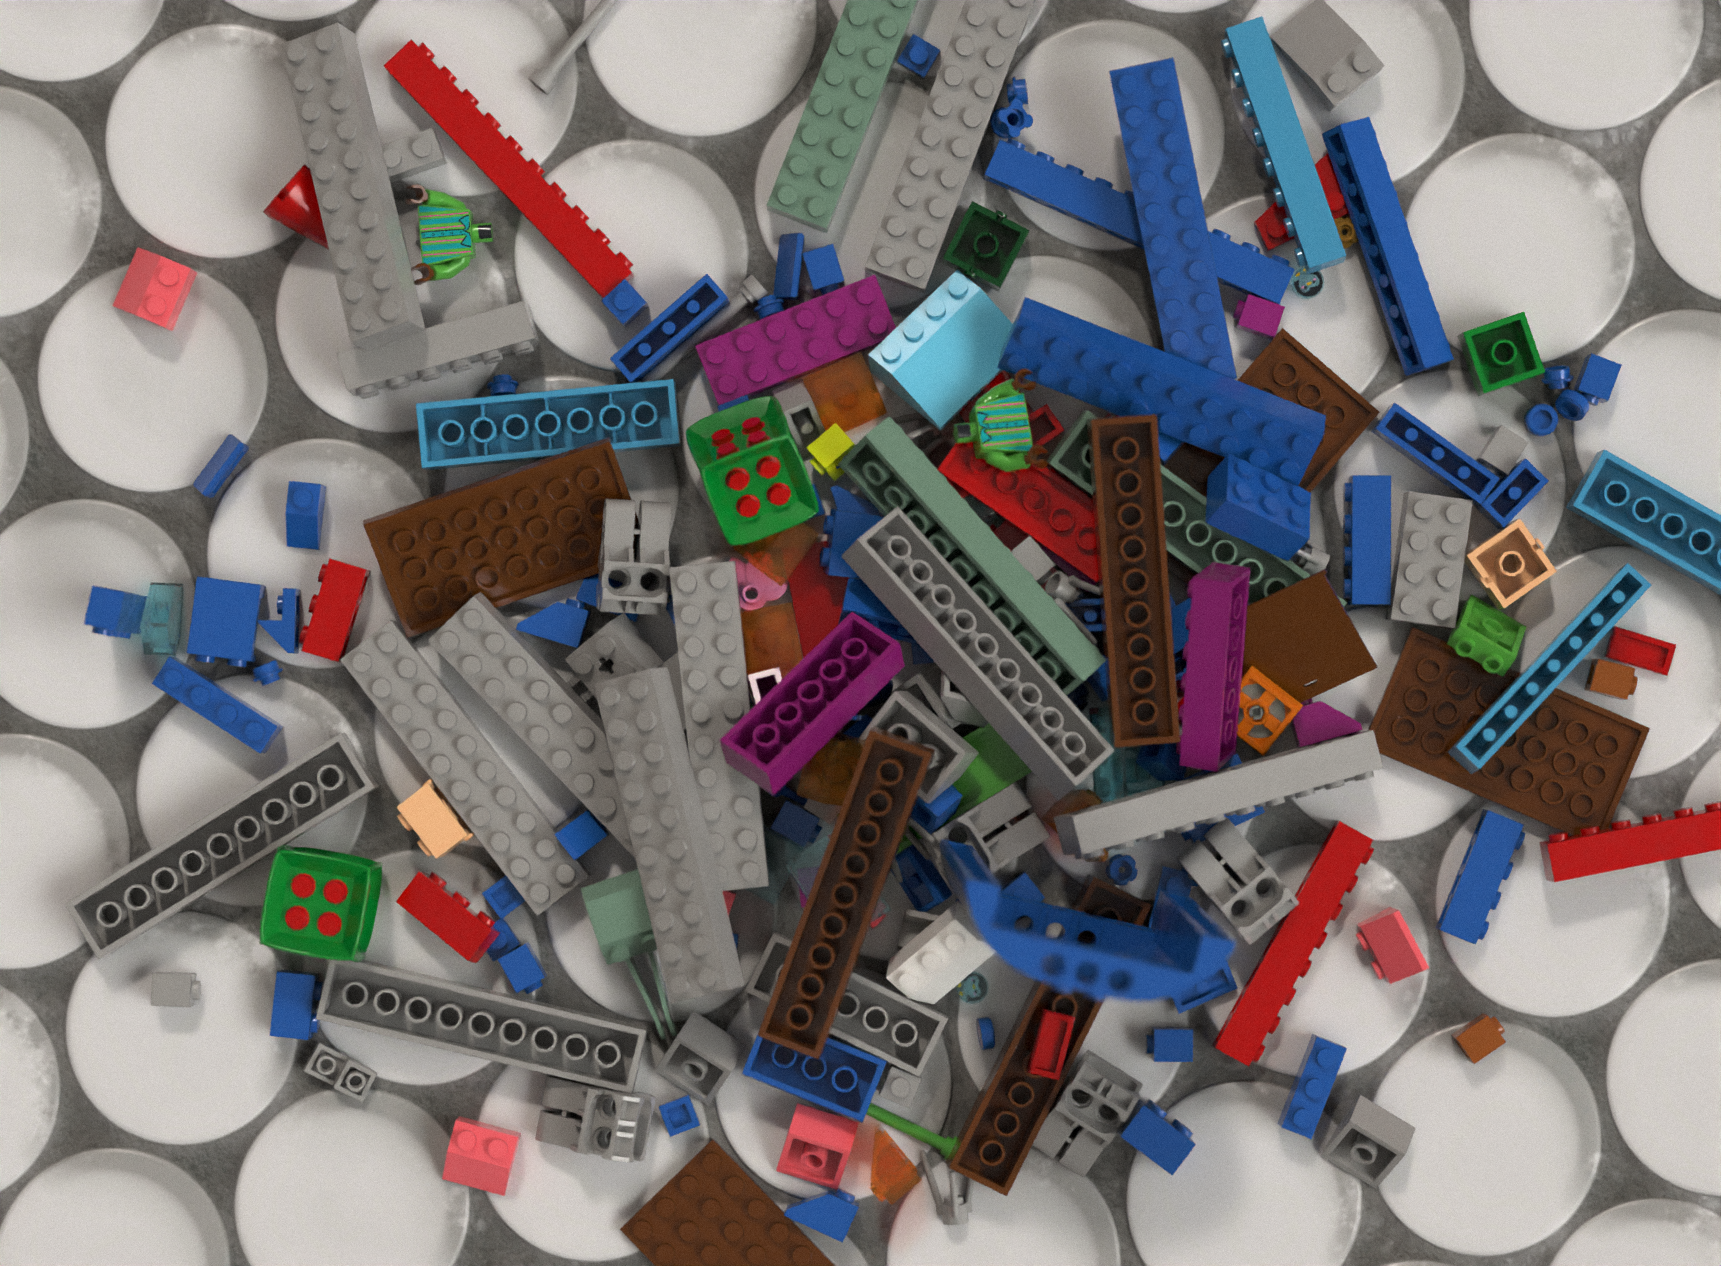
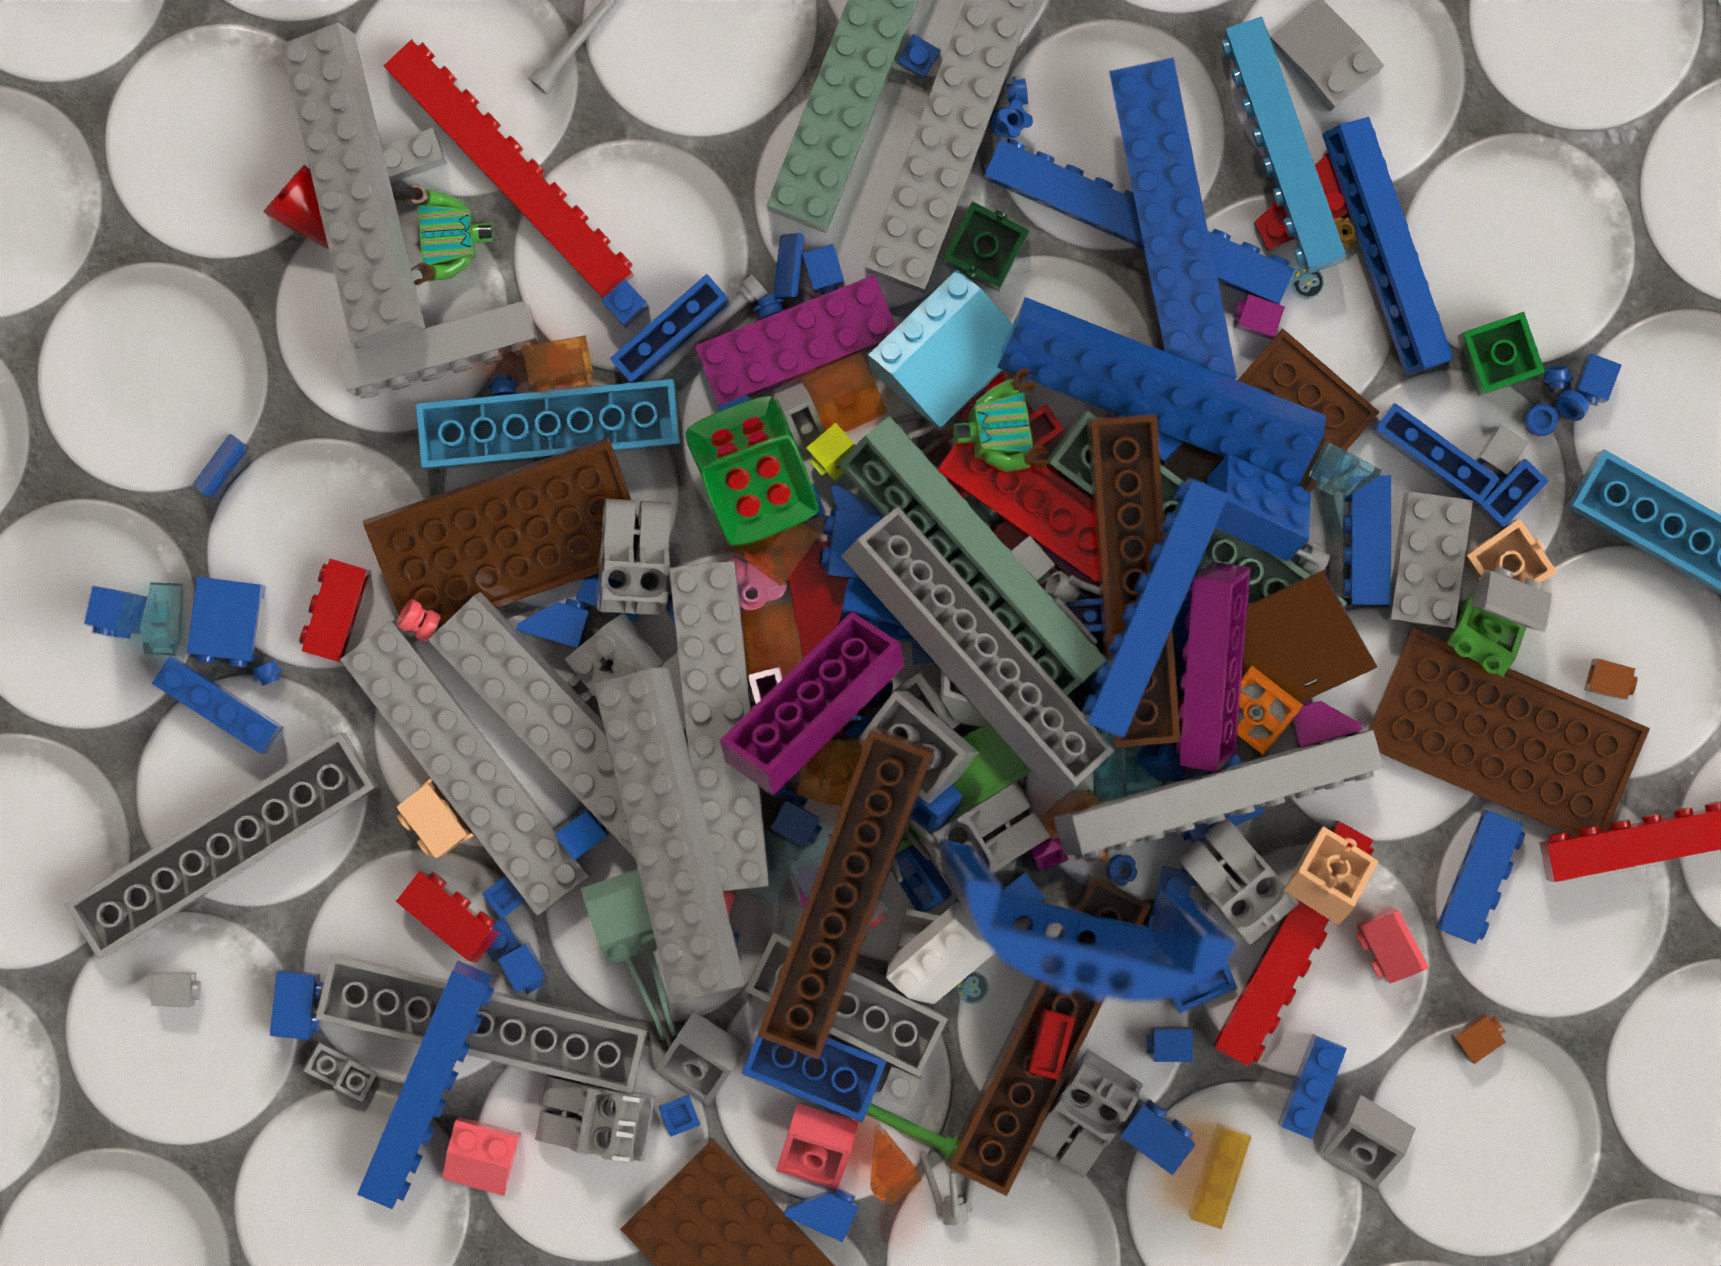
coral slope [113,247,197,331] -> none
blue slope [257,588,300,654] -> none
green piece [259,845,383,963] -> none
blue slope [285,481,326,550] -> none
blue tile [976,1017,995,1050] -> none
dark azure brick [1448,563,1651,774] -> none
red tile [1604,626,1676,676] -> none
none -> blue brick [357,960,495,1210]
none -> coral wheel [396,599,441,642]
none -> clear orange slope [521,335,593,394]
none -> magenta plate [1030,837,1069,872]
none -> blue brick [1082,477,1229,738]
none -> clear yellow brick [1188,1123,1251,1230]
none -> light nougat brick [1284,826,1379,925]
none -> clear light blue slope [1309,441,1382,496]
none -> light grey slope [1470,566,1551,632]

